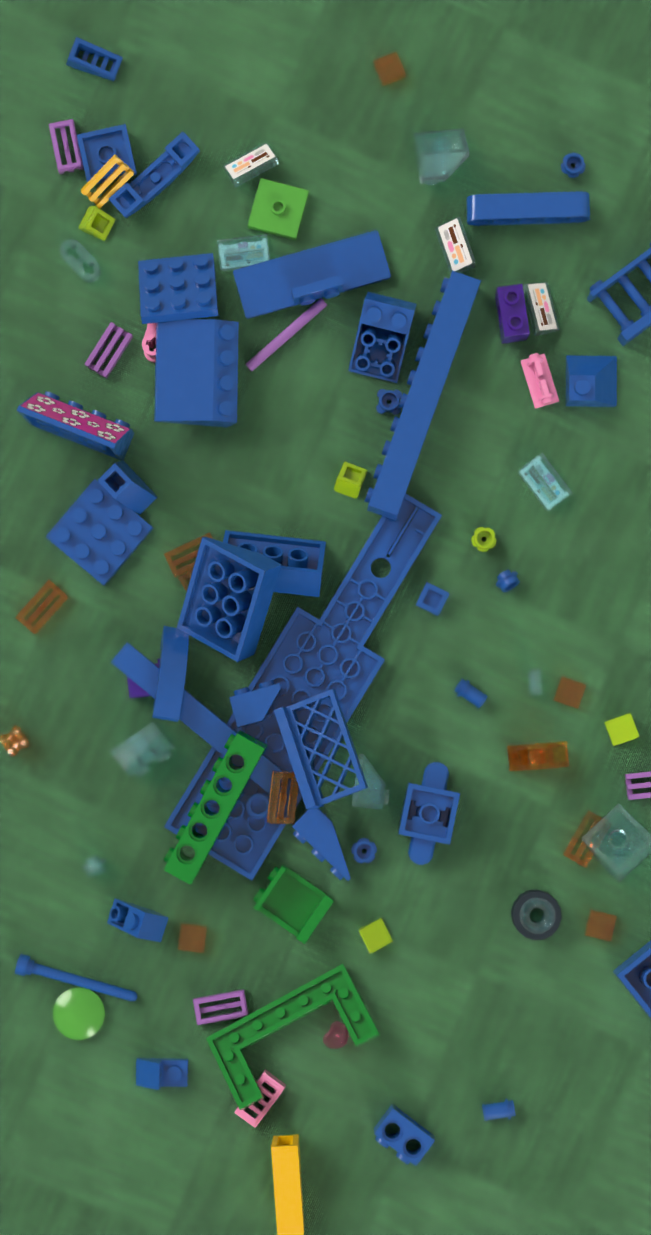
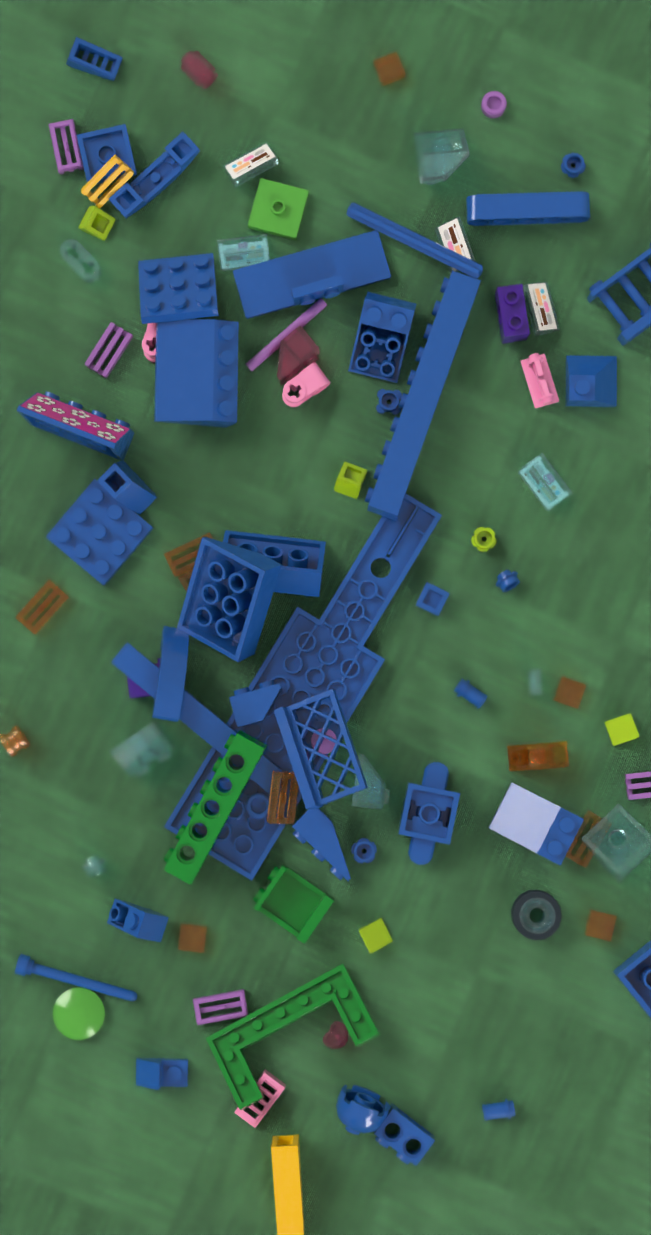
none -> clear pink brick [181,51,218,89]
none -> clear pink slope [277,326,320,385]
none -> bright pink piece [282,362,331,407]
none -> medium lavender tile [311,728,337,754]
none -> blue cylinder [336,1085,390,1135]
none -> blue axle [347,202,483,279]
none -> medium lavender tile [481,91,507,118]
none -> slope [488,782,584,866]

